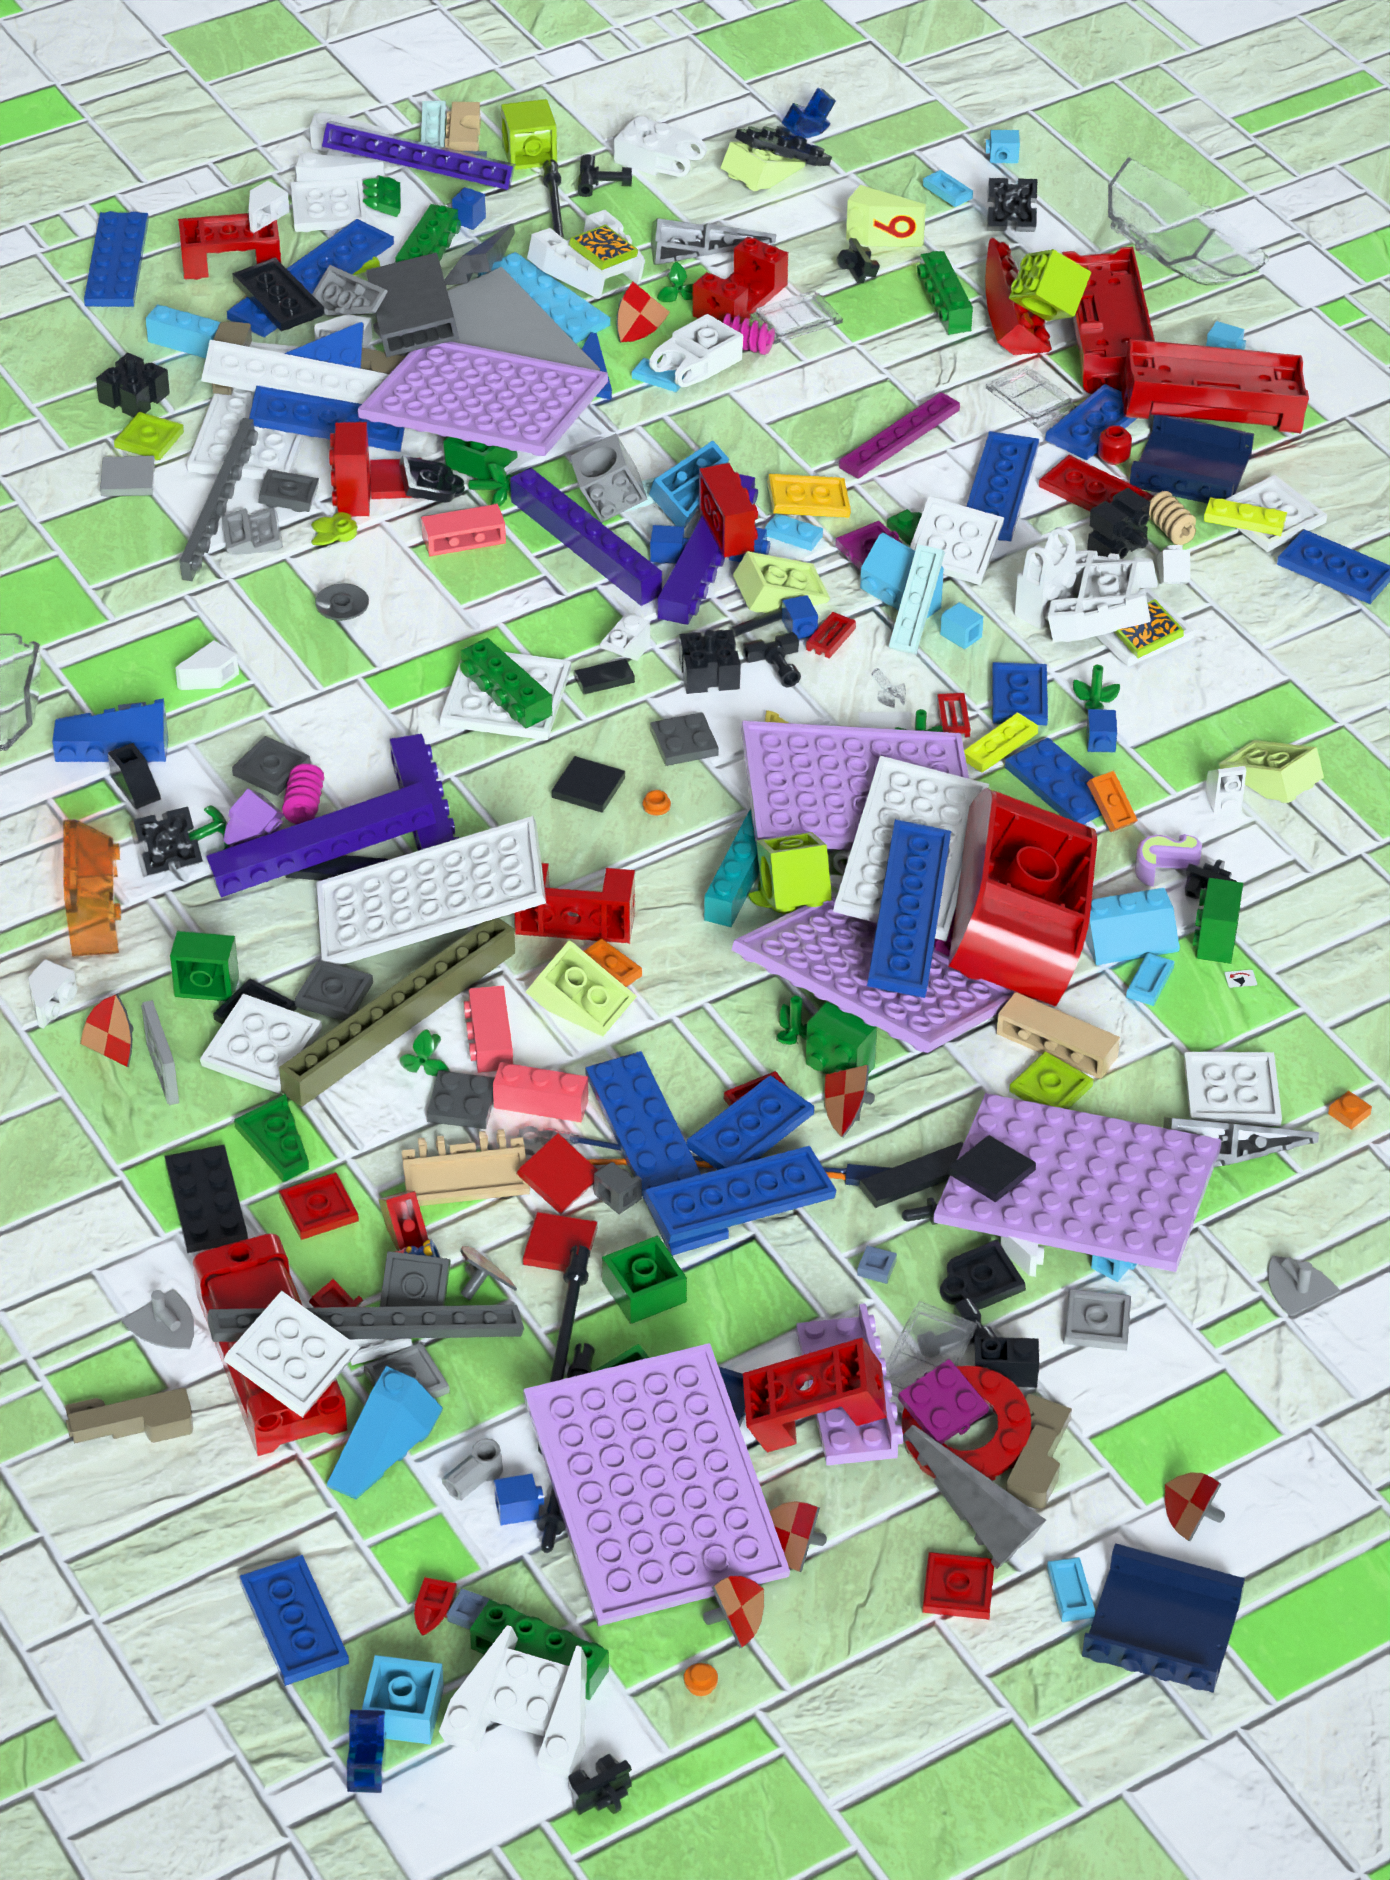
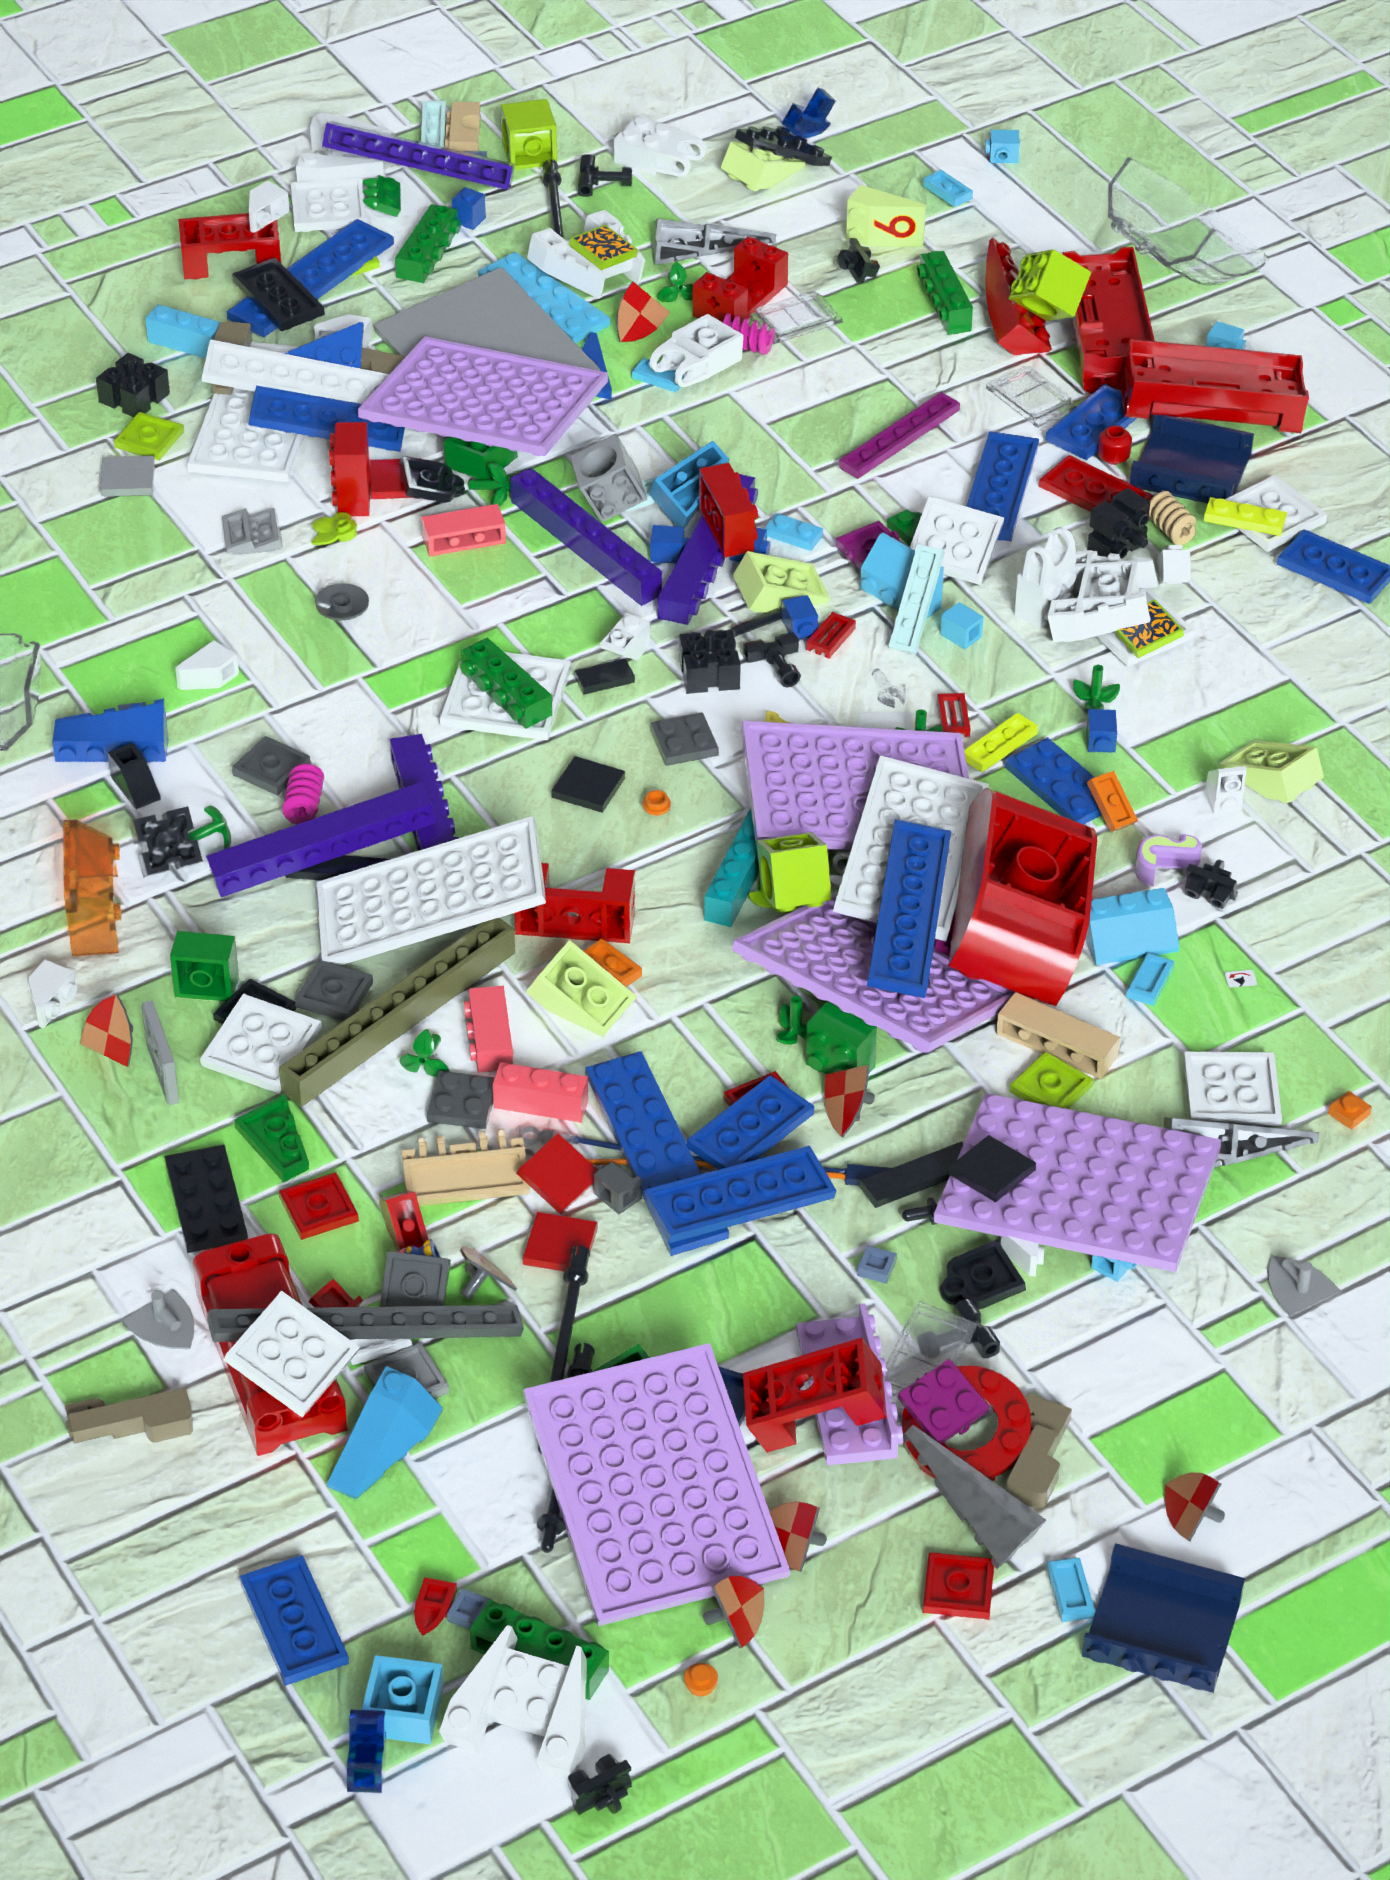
blue plate [84,211,149,307] -> none
dark grey plate [179,418,258,581] -> none
medium lavender wedge [223,788,284,846] -> none
dark grey plate [258,469,319,512] -> none
light grey wedge [312,265,388,315] -> none
dark grey brick [366,253,459,357] -> none
light grey piece [442,1438,503,1501] -> none
flat silver wedge [444,223,515,285] -> none
blue brick [494,1473,544,1526] -> none
green brick [602,1235,687,1324] -> none
yellow tile [767,474,851,518] -> none
black slope [974,1337,1039,1388] -> none
black brick [987,178,1038,232] -> none
blue tile [992,662,1048,726] -> none
light grey tile [1064,1289,1131,1351] -> none
green brick [1193,878,1244,964] -> none

